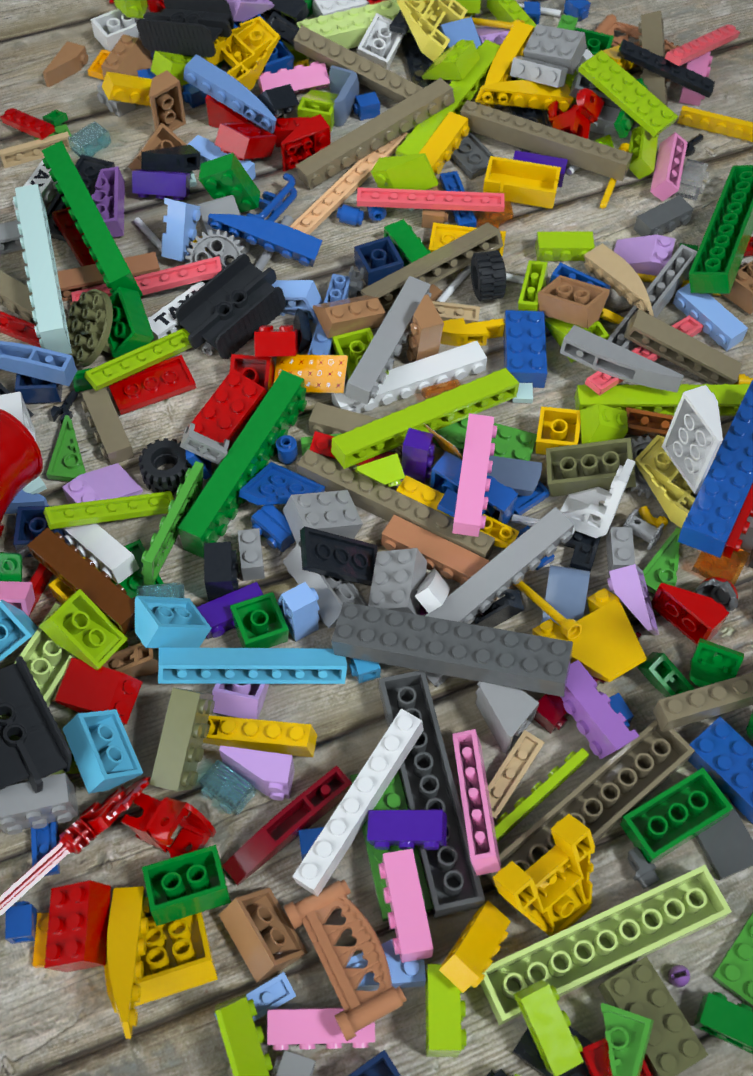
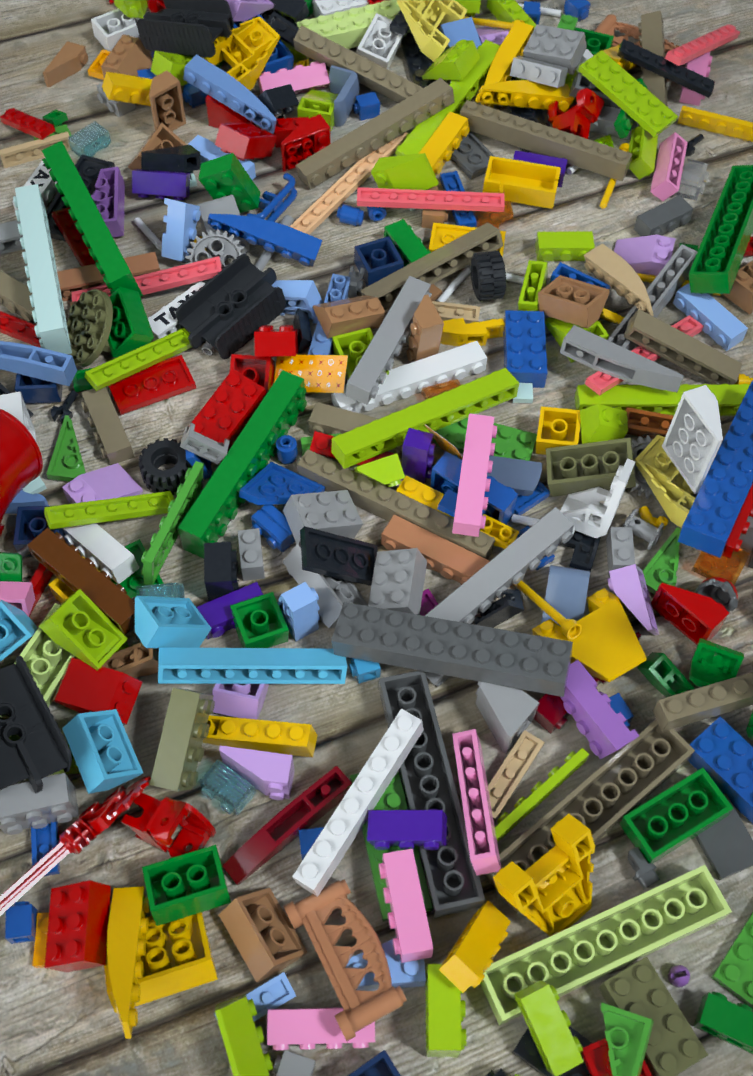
white slope [415,568,450,613] -> none

